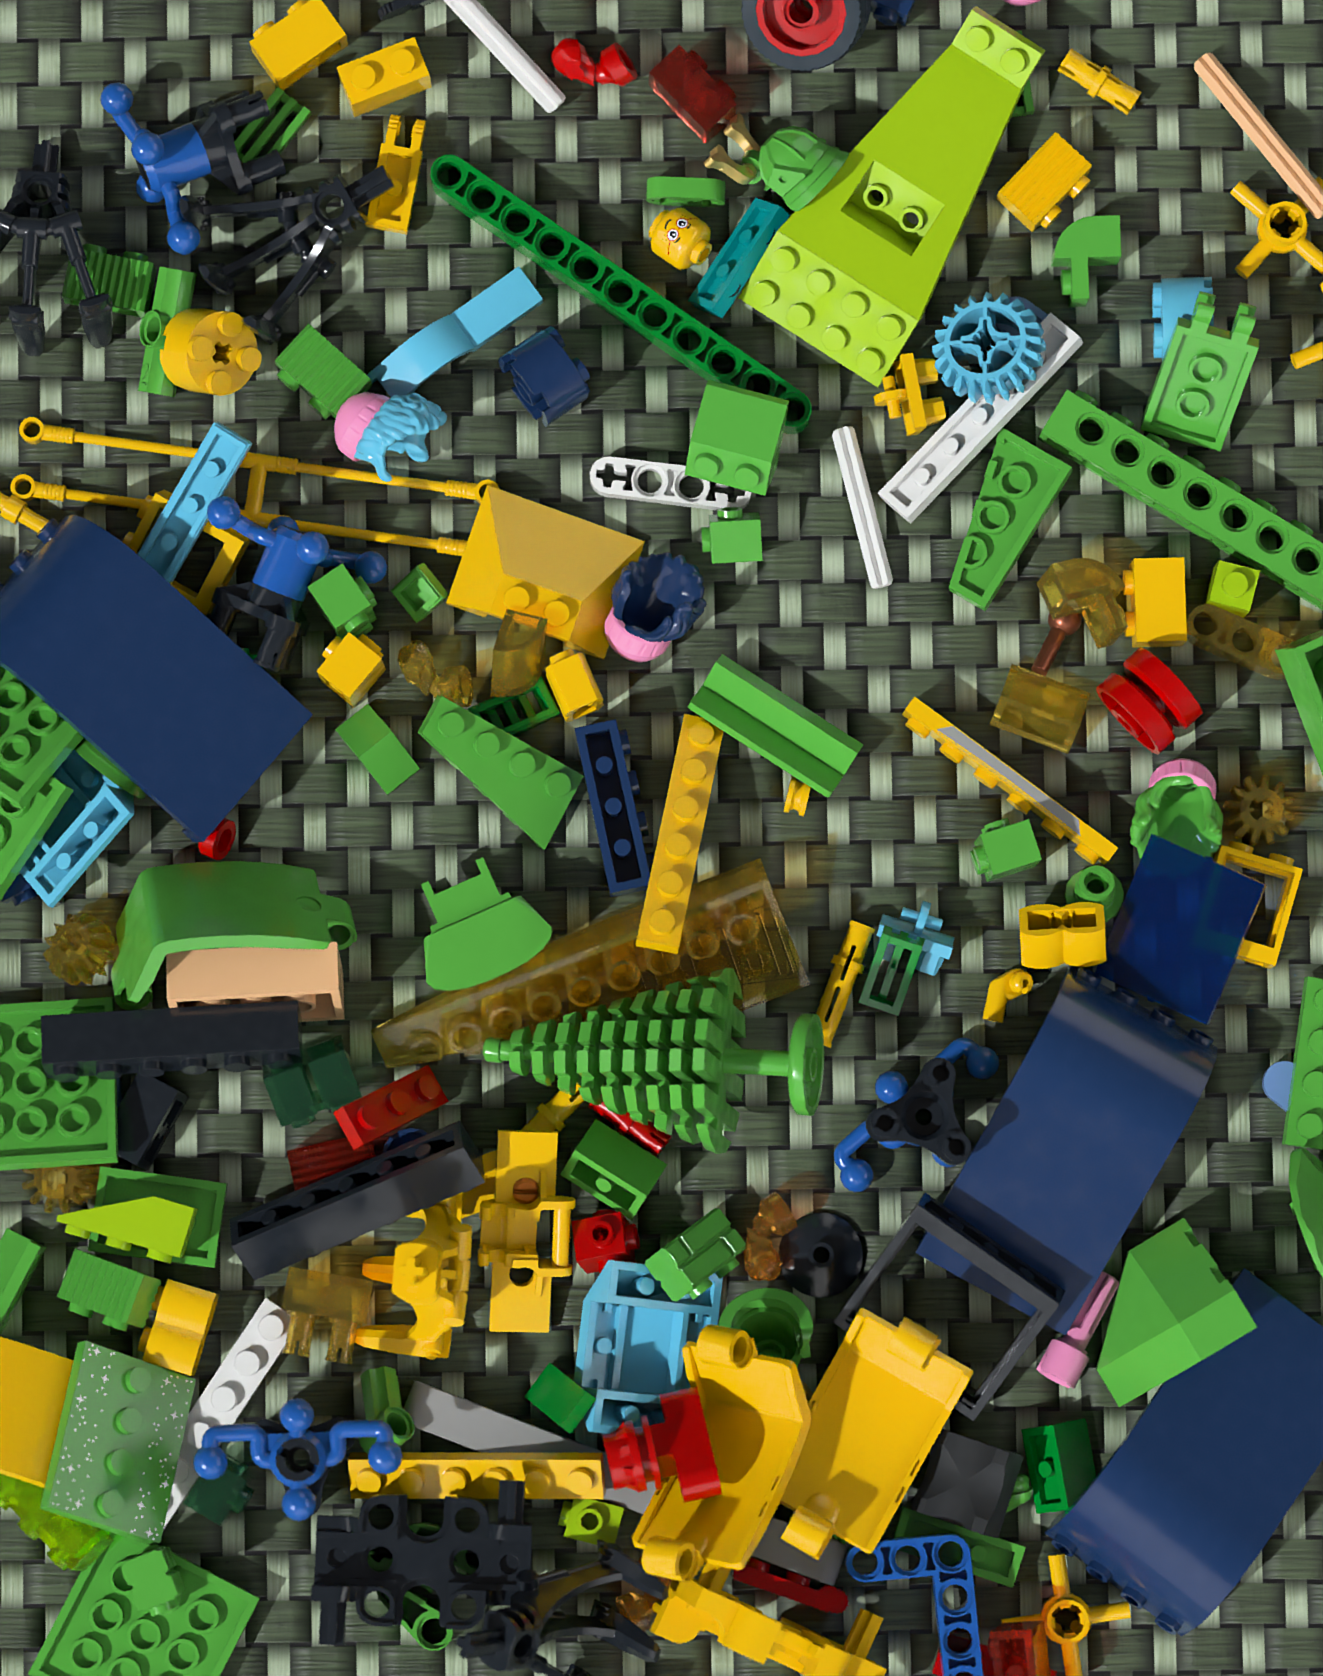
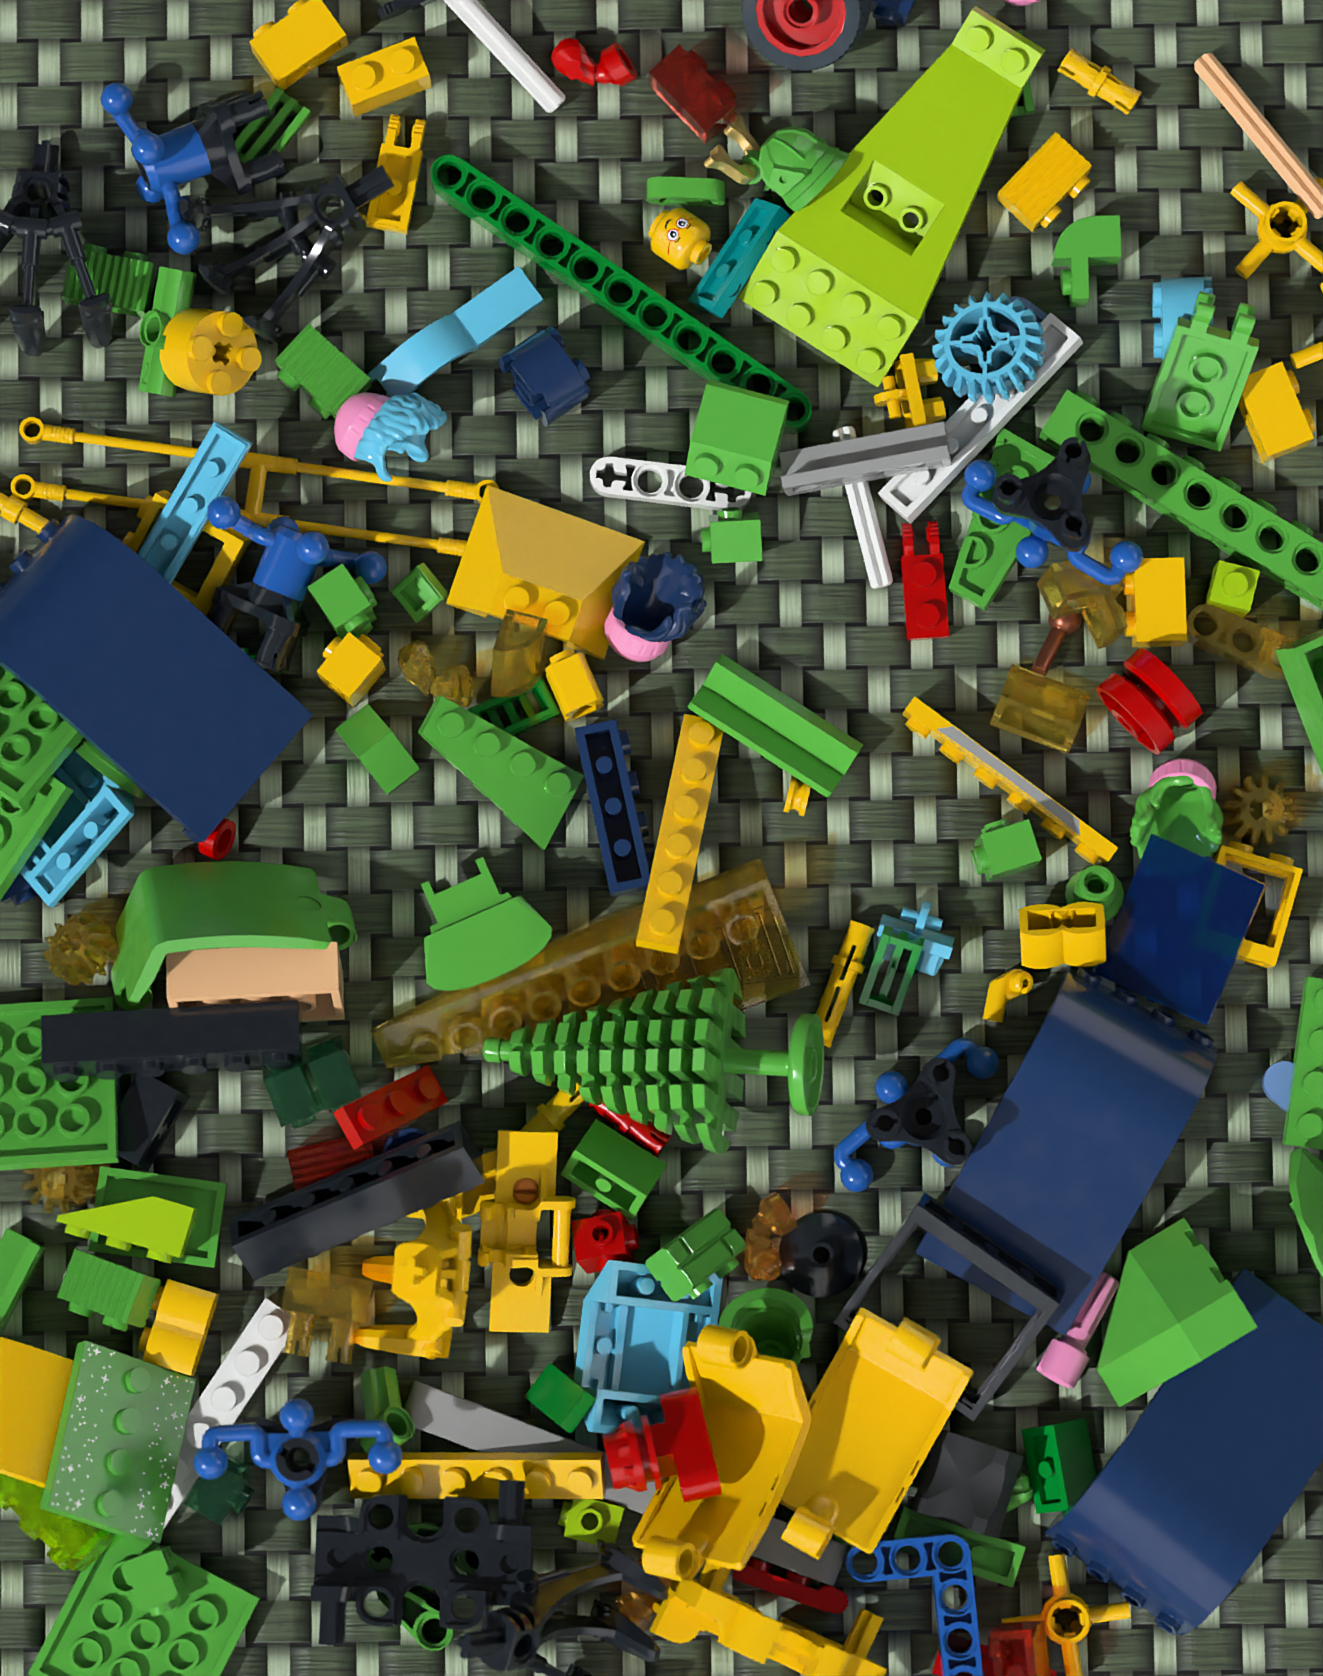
none -> light grey fence [779,422,952,496]
none -> red hinge [900,521,949,641]
none -> wheel [962,437,1143,585]
none -> yellow brick [1238,361,1316,464]

